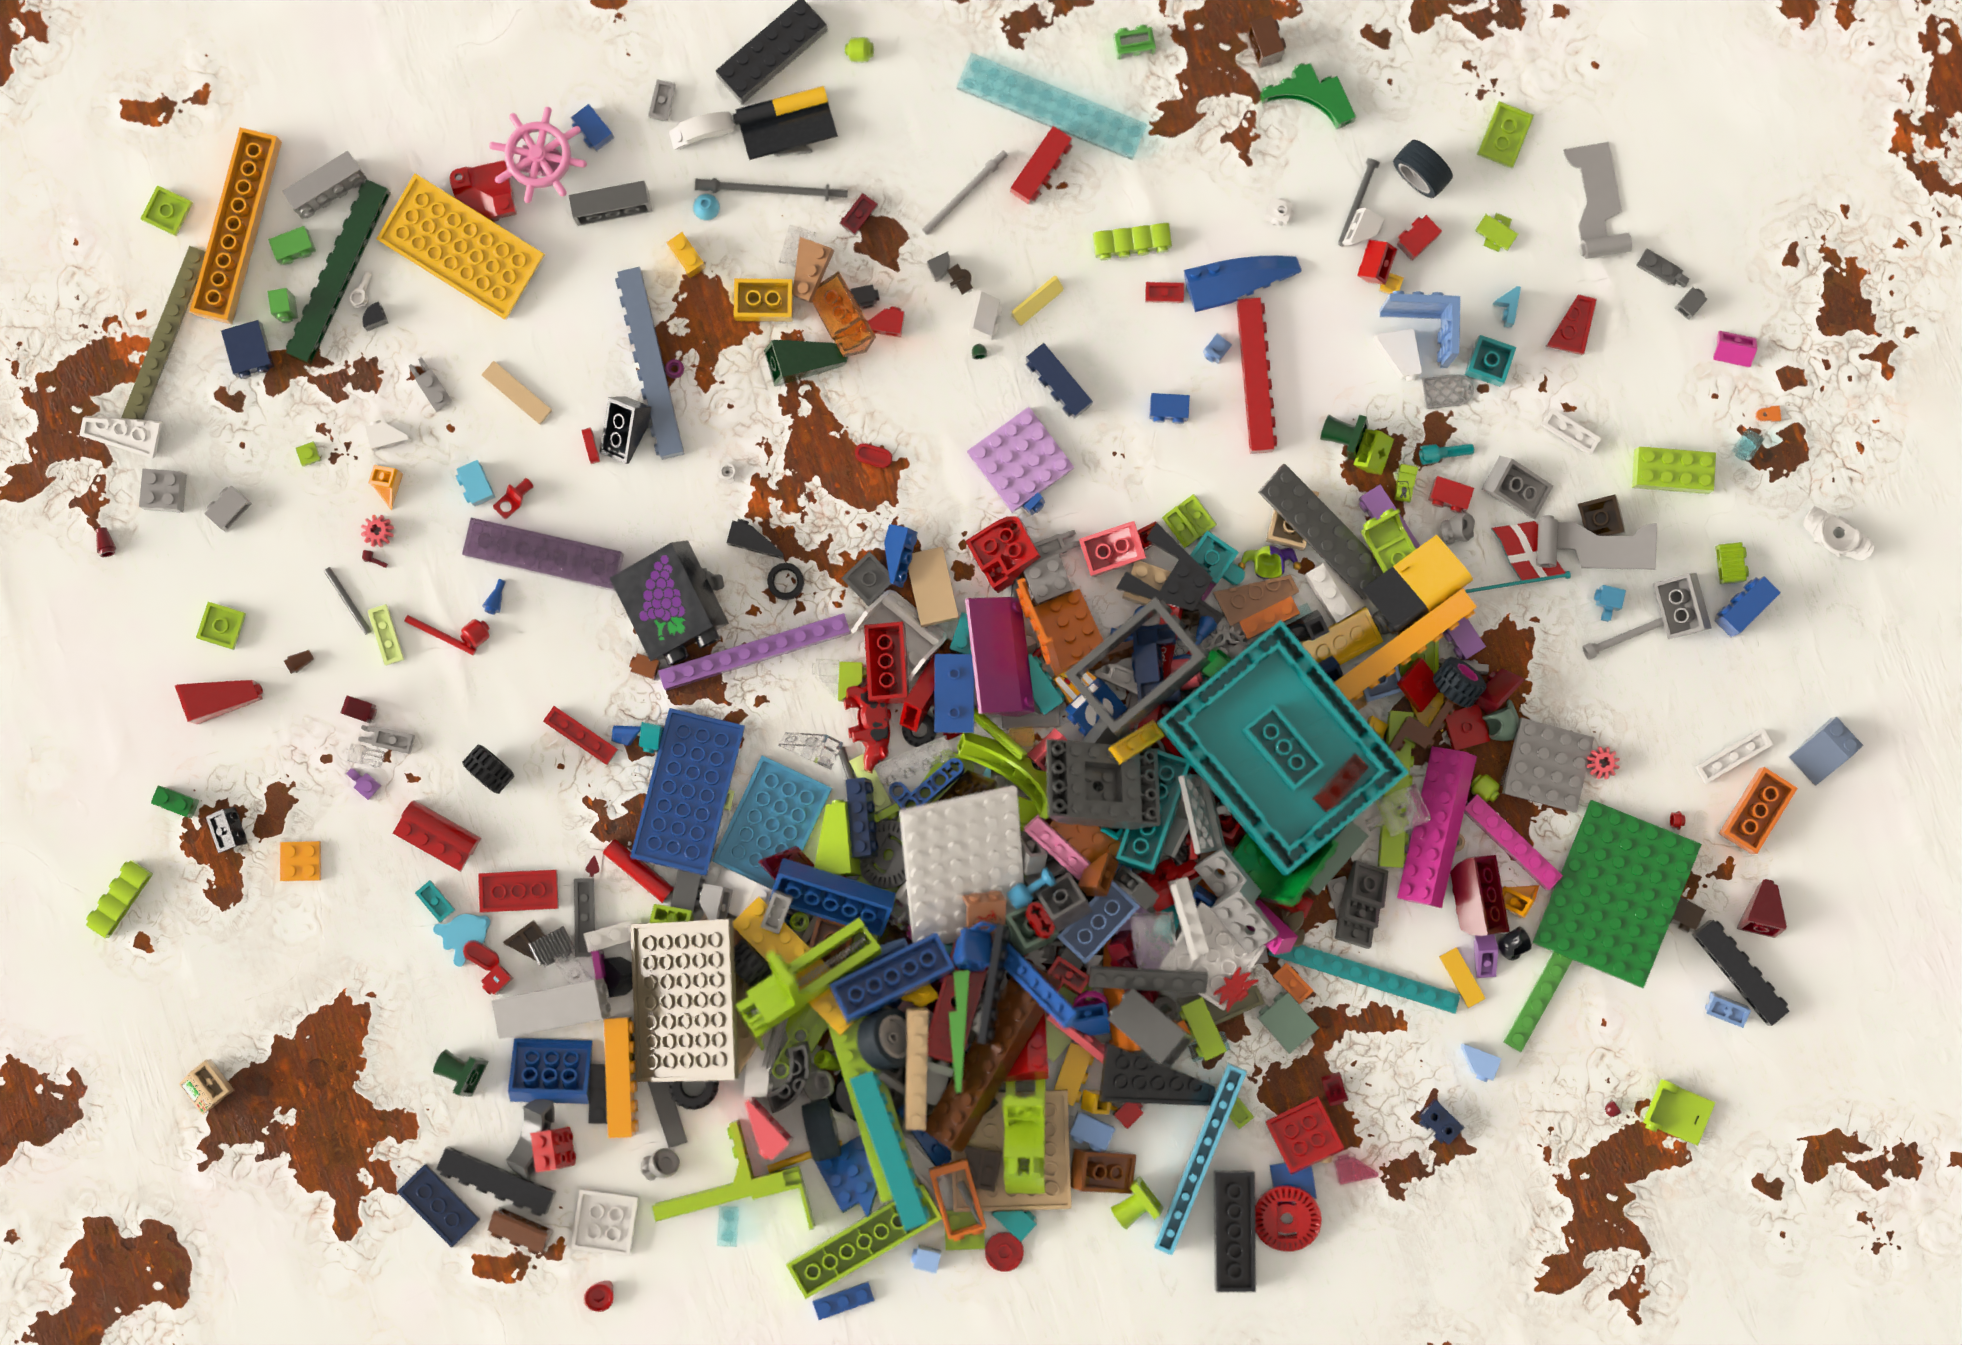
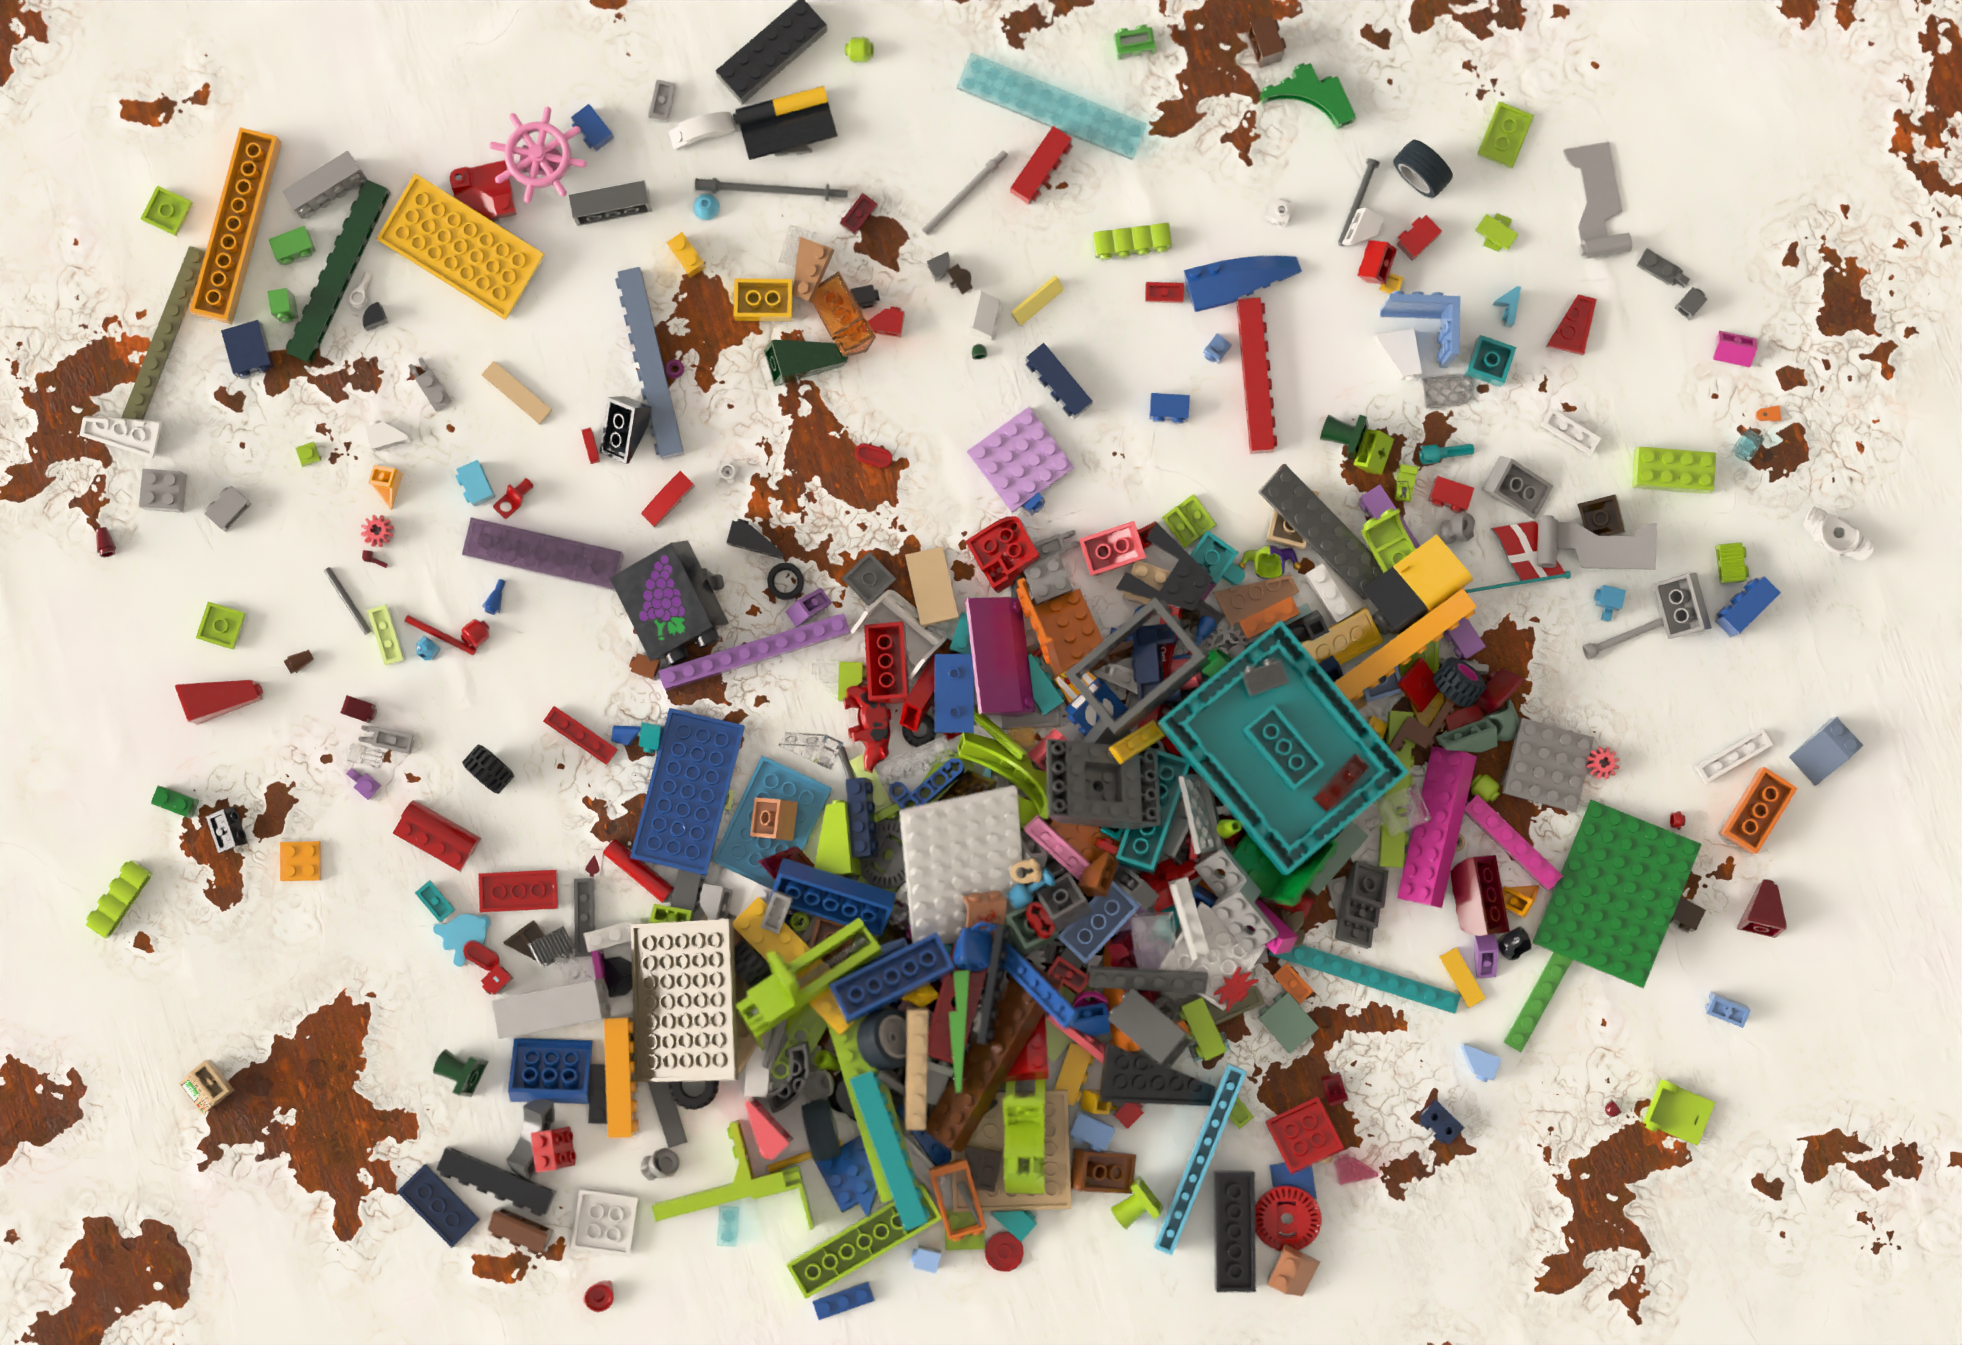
blue slope [884,524,918,588] -> none
black brick [1692,920,1790,1026] -> none
none -> dark azure rock [416,636,441,661]
none -> red slope [641,471,695,528]
none -> nougat slope [750,798,798,841]
none -> medium lavender slope [785,588,832,627]
none -> tan piece [1010,858,1042,884]
none -> red plate [1094,837,1119,855]
none -> lime cone [1216,819,1241,839]
none -> dark grey brick [1242,658,1289,697]
none -> nougat slope [1267,1244,1320,1297]
none -> sand green slope [1436,718,1497,753]

